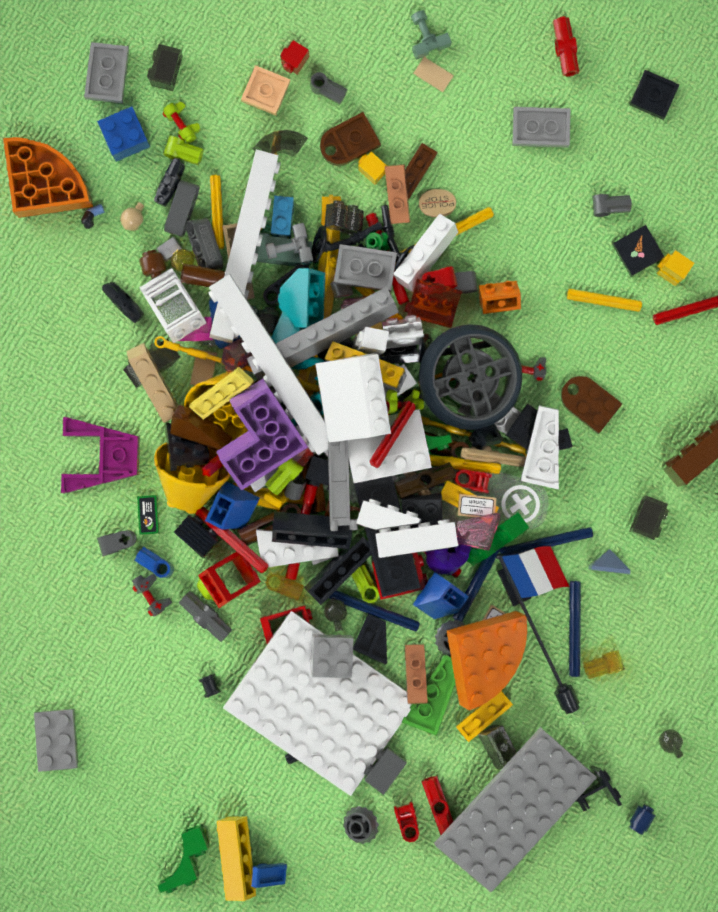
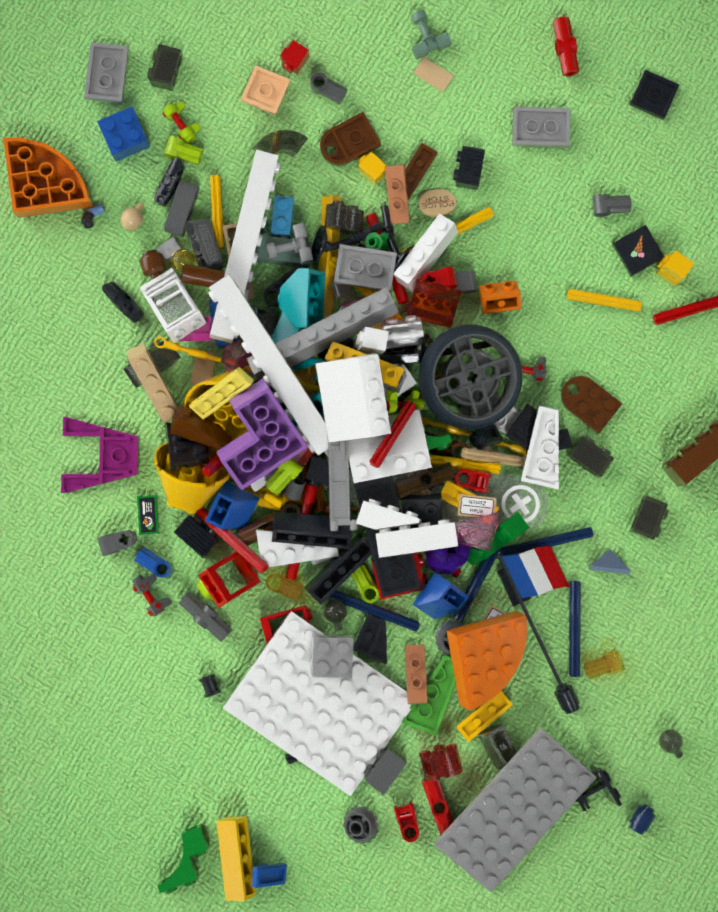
light grey plate [34,709,78,772] -> none
none -> clear red brick [419,744,463,781]
none -> black brick [453,146,485,190]
none -> clear smoke brick [567,436,614,478]

